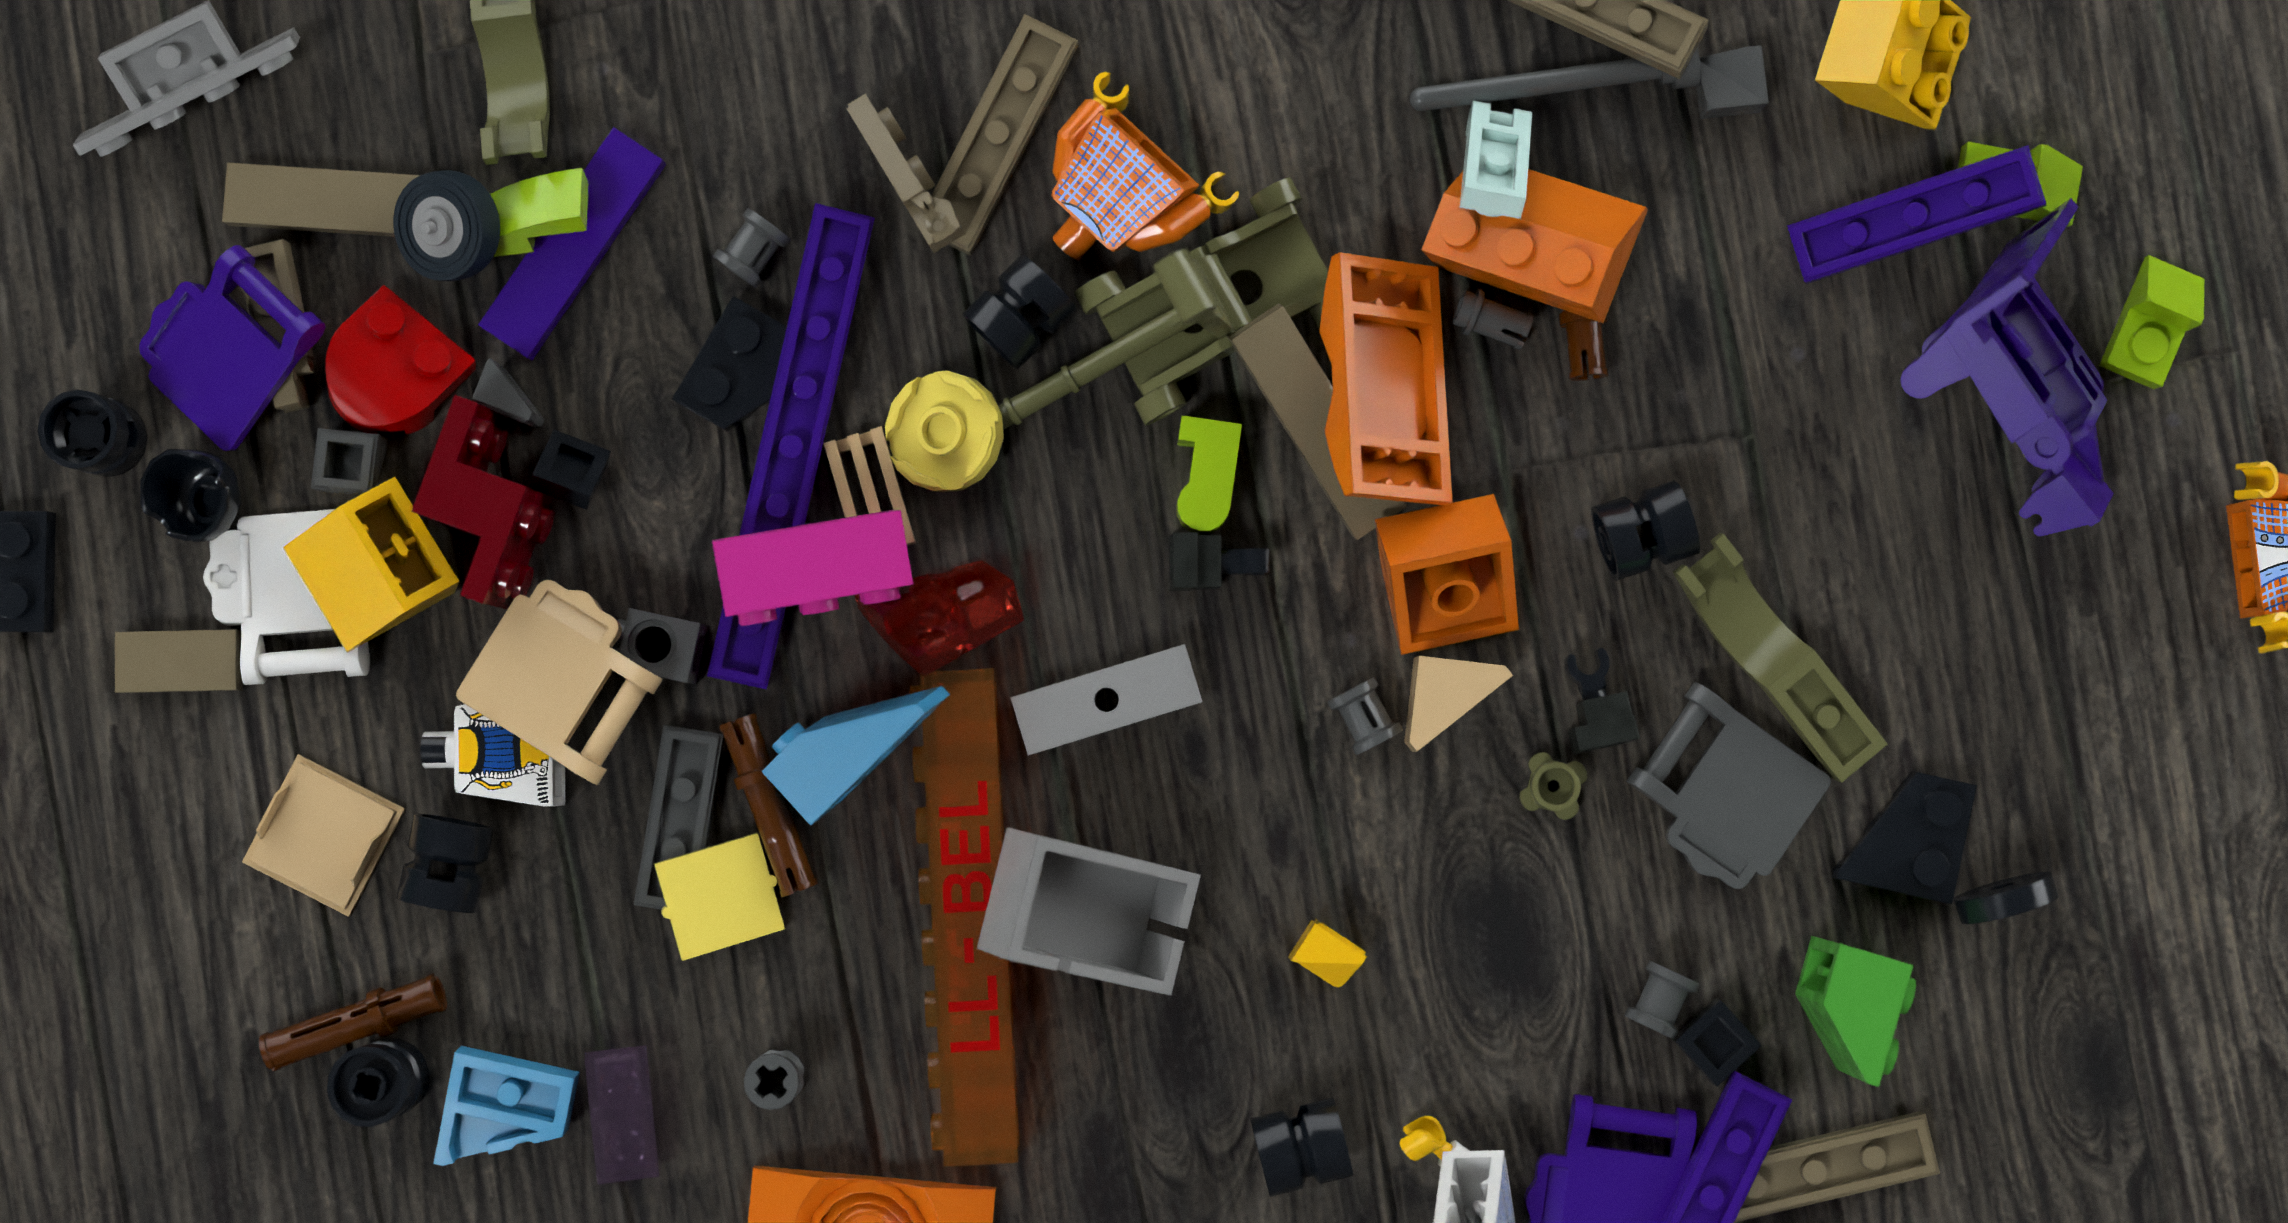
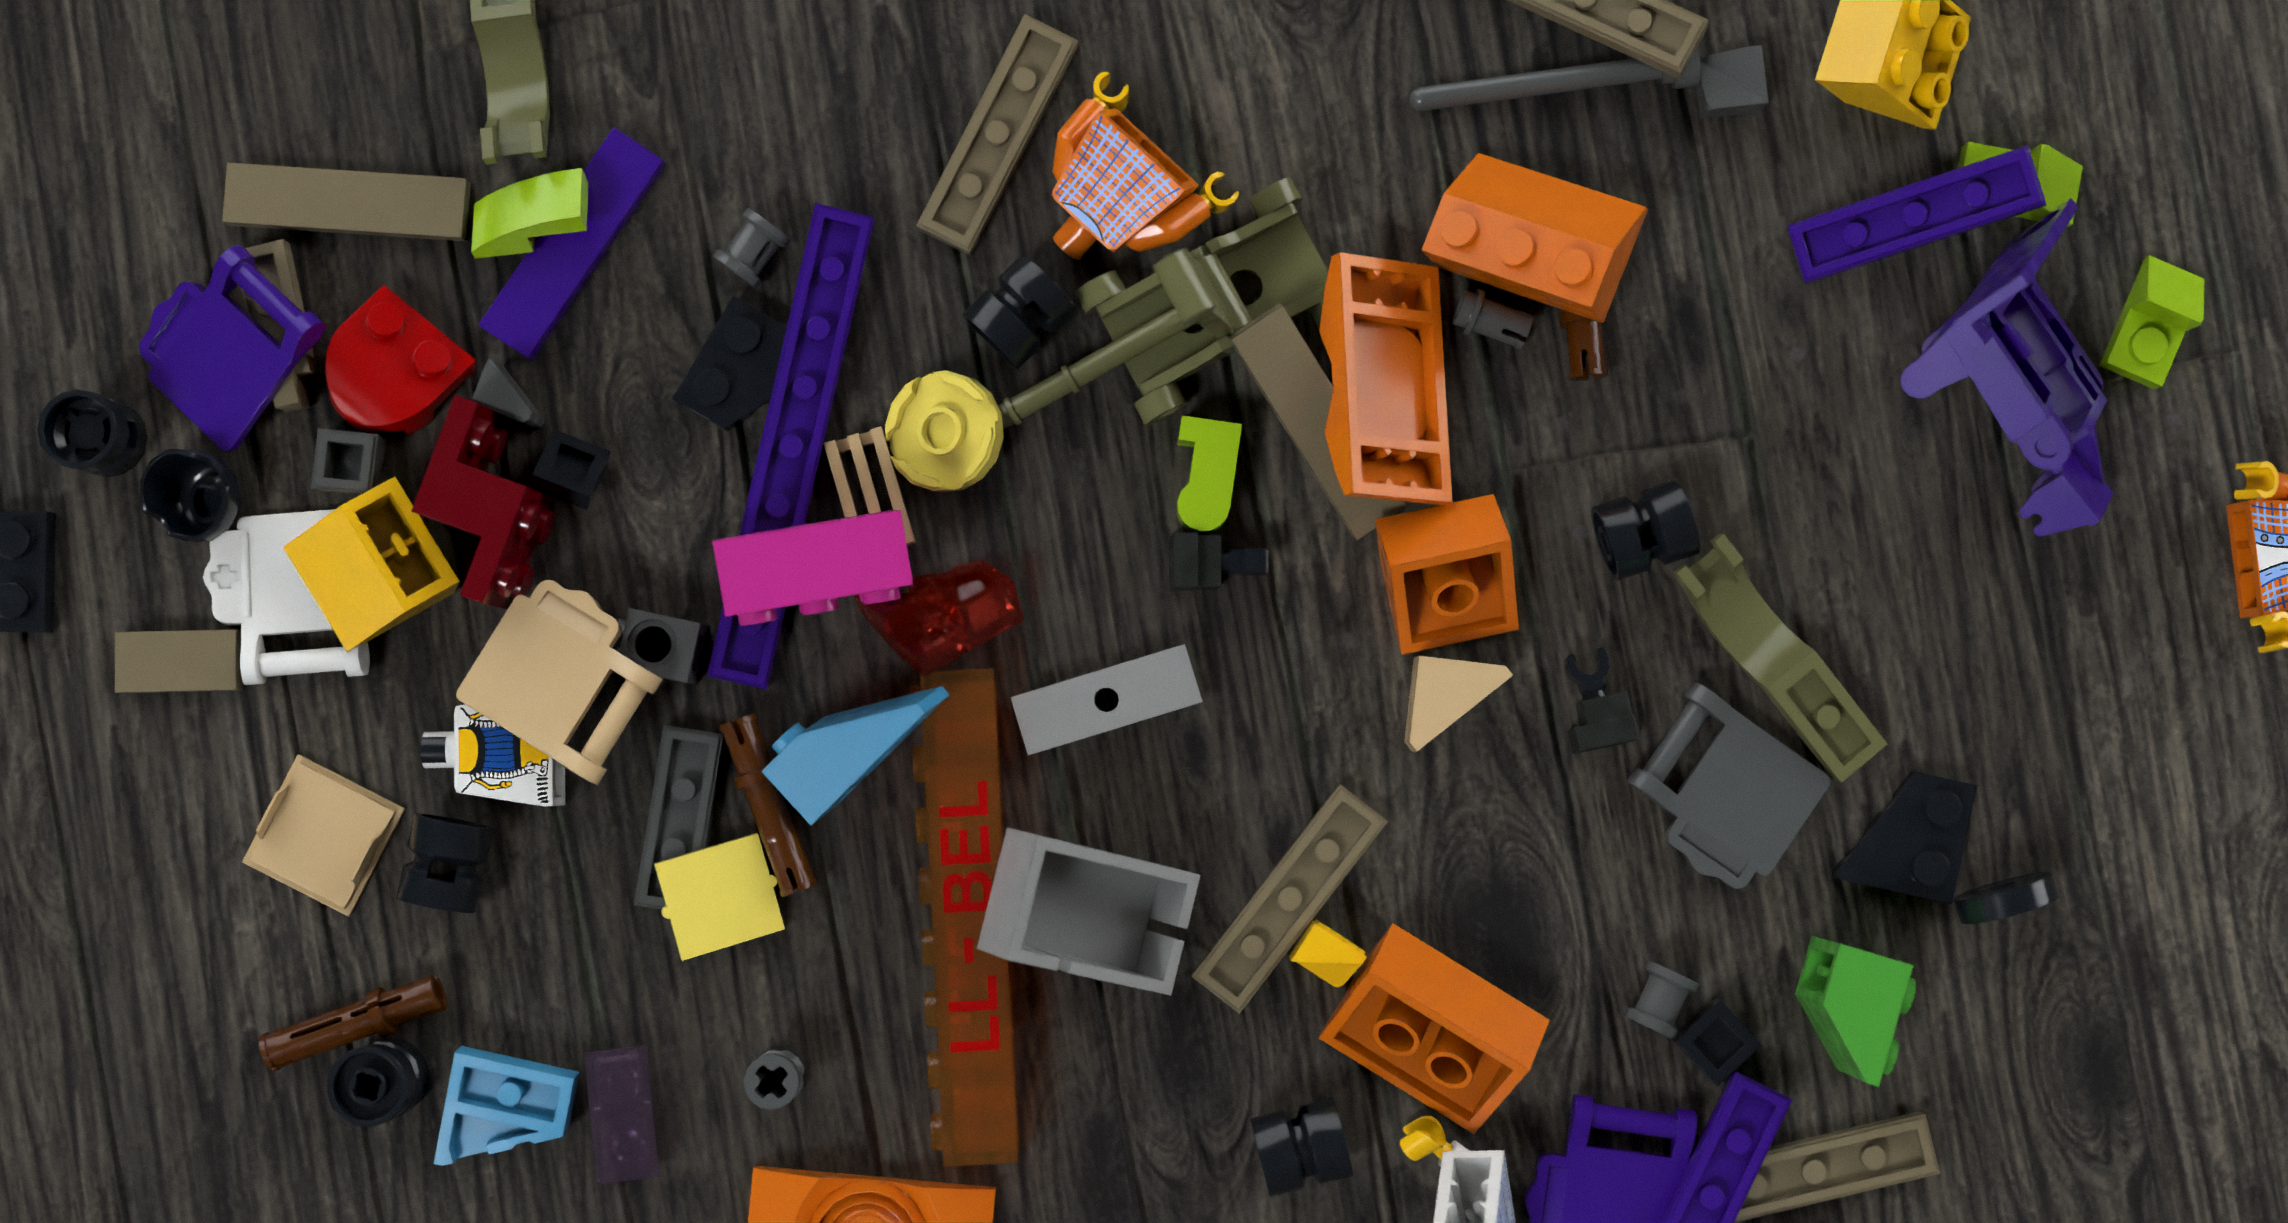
light grey bracket [73,0,300,157] -> none
black wheel [393,170,500,281] -> none
dark tan hinge [846,93,965,253] -> none
dark grey bush [1328,676,1403,755] -> none
light aqua plate [1460,101,1532,219] -> none
olive plate [1519,752,1587,820] -> none
none -> dark tan tile [1191,784,1388,1014]
none -> orange slope [1319,923,1550,1134]

